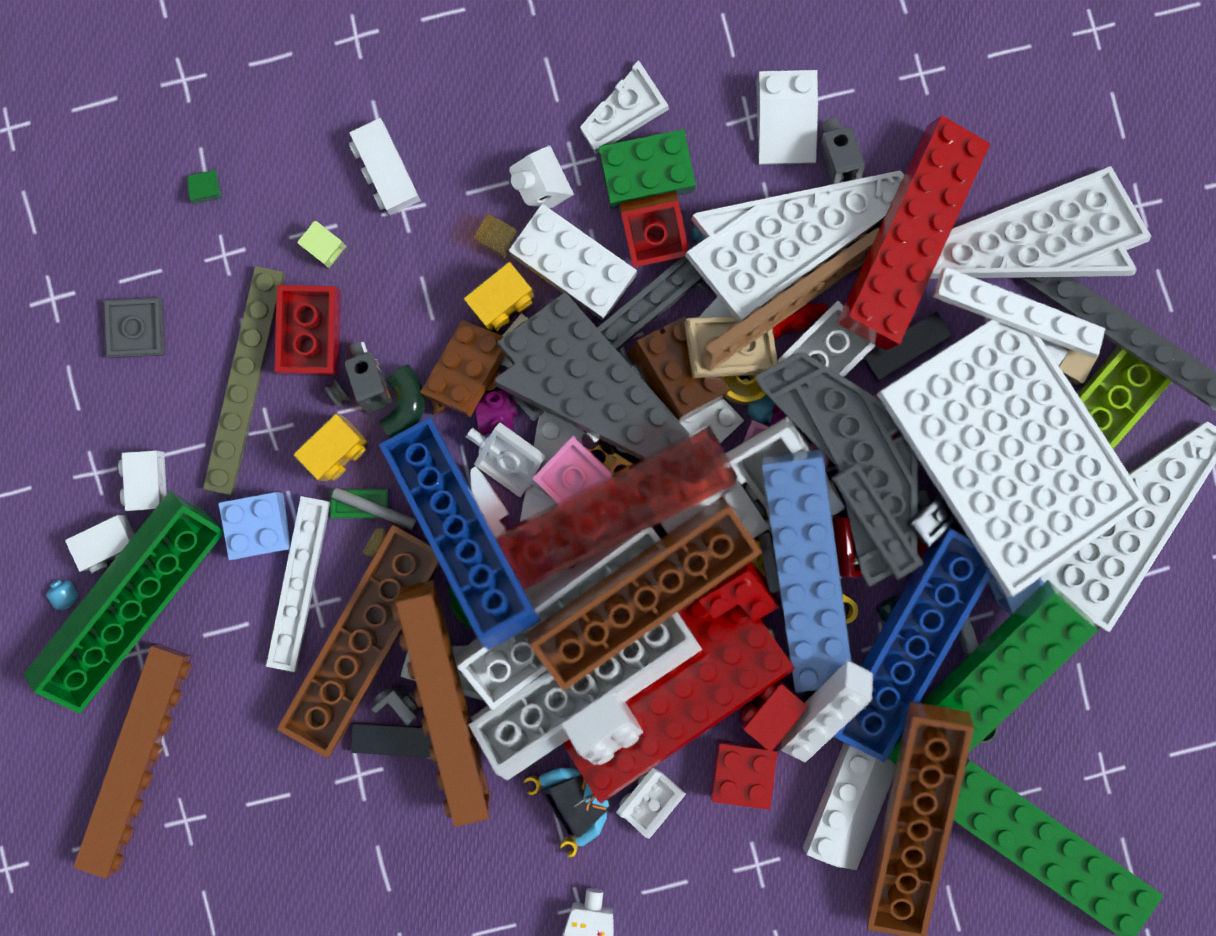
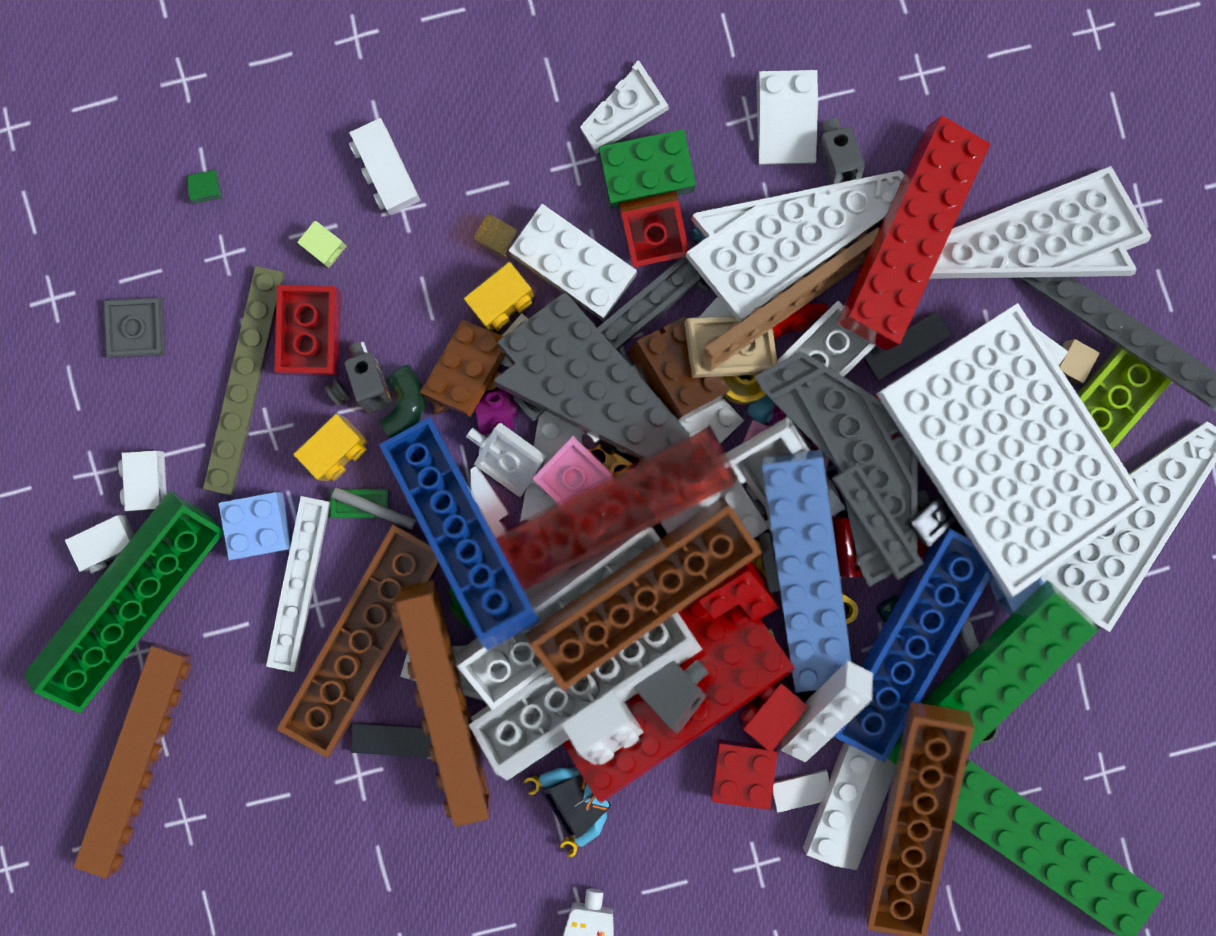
medium azure piece [46,579,79,610] -> none
clear yellow tile [362,527,388,558] -> none
dark grey bracket [371,684,423,725] -> none
white torso [509,146,574,208] -> none
white bracket [616,768,686,839] -> none
white plate [934,267,1105,358] -> none
none -> dark grey torso [634,660,709,734]
none -> white tile [772,769,830,812]

